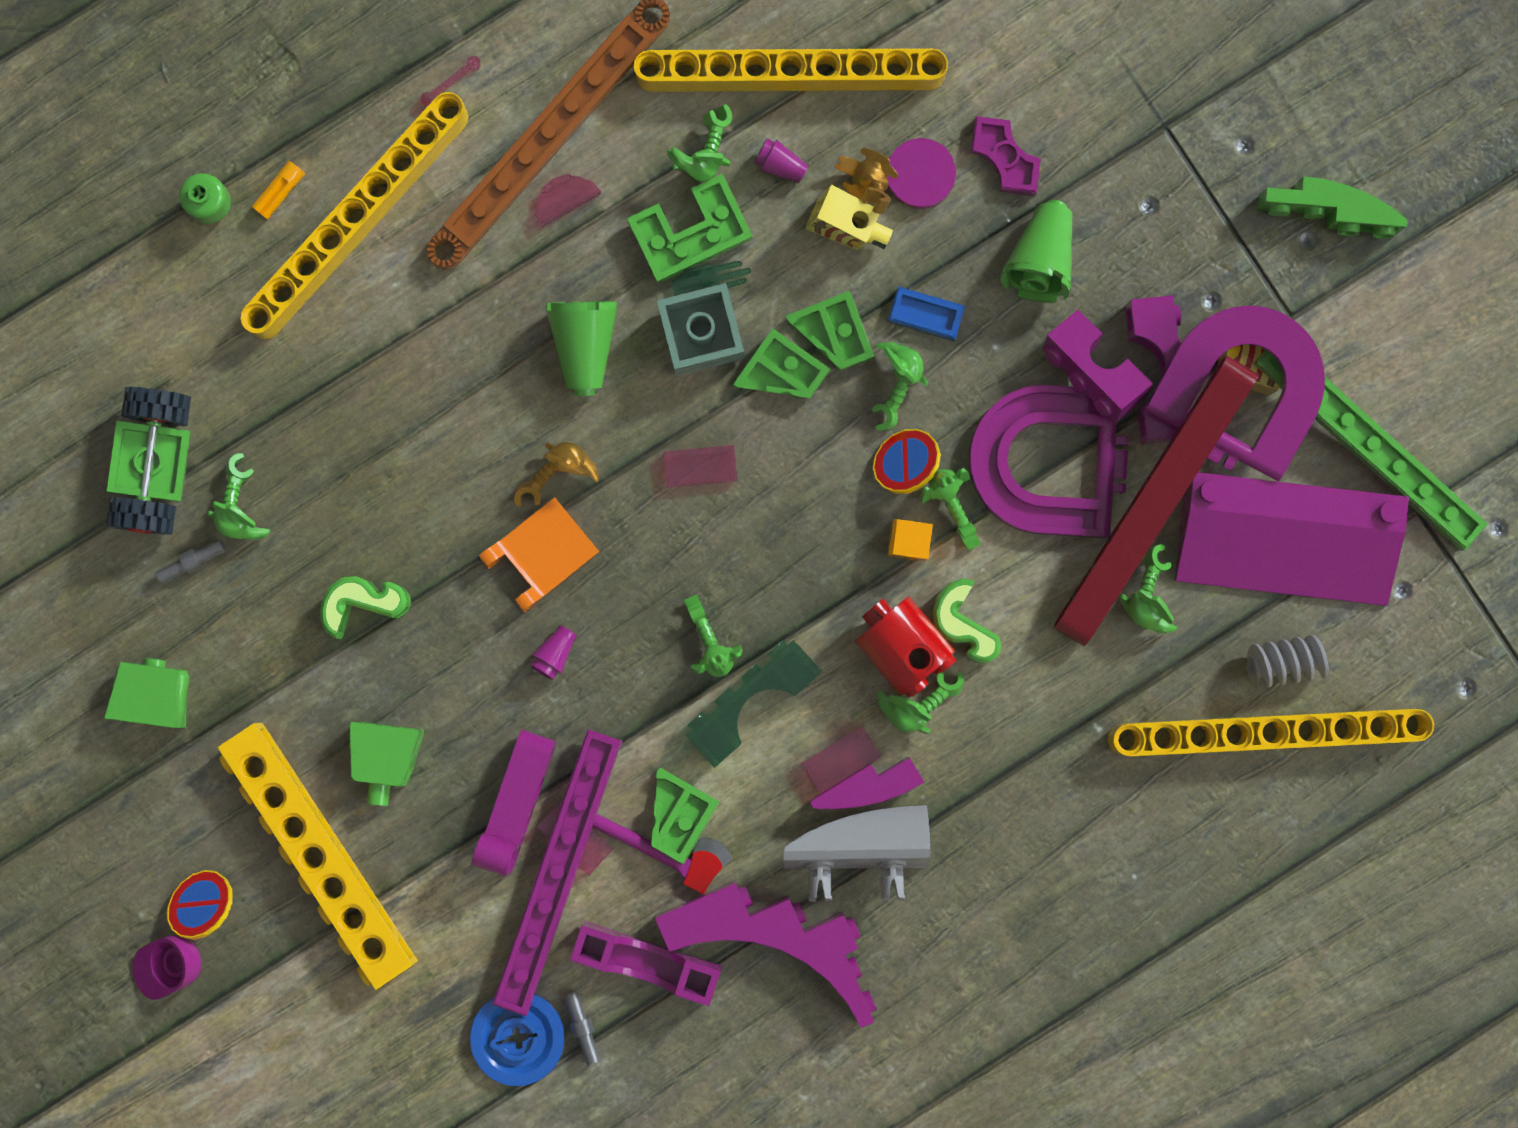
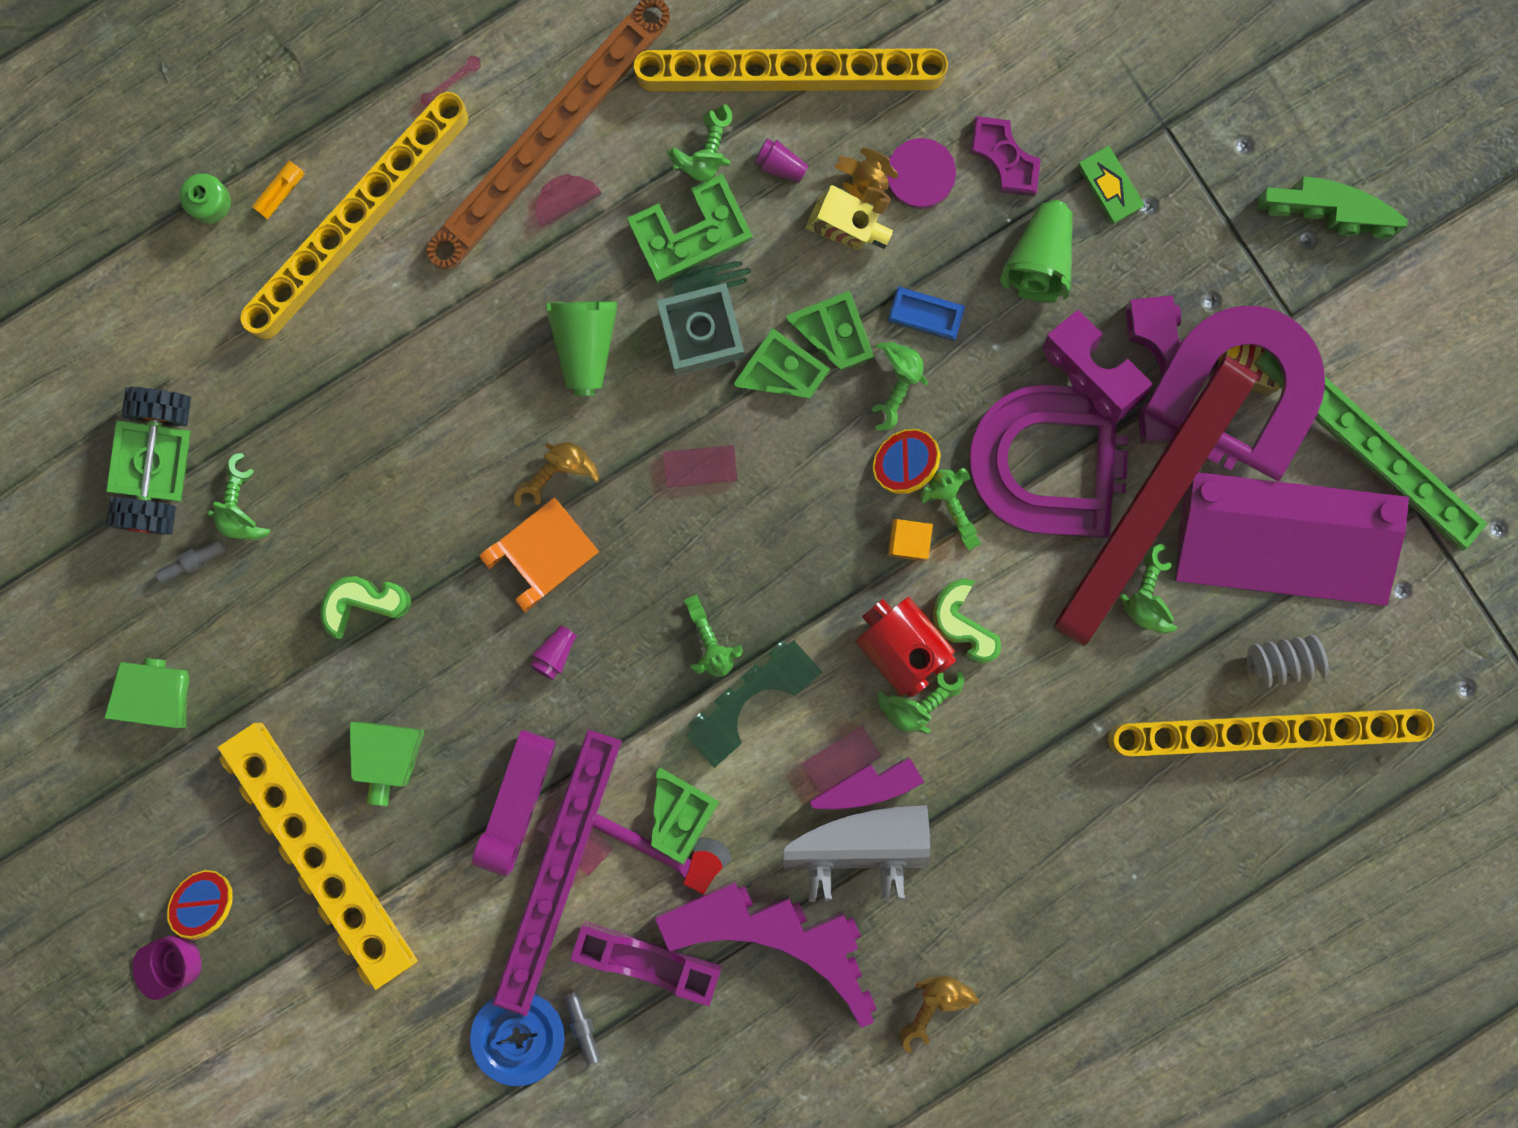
none -> pearl gold piece [899,975,979,1053]
none -> bright green tile [1077,146,1145,225]

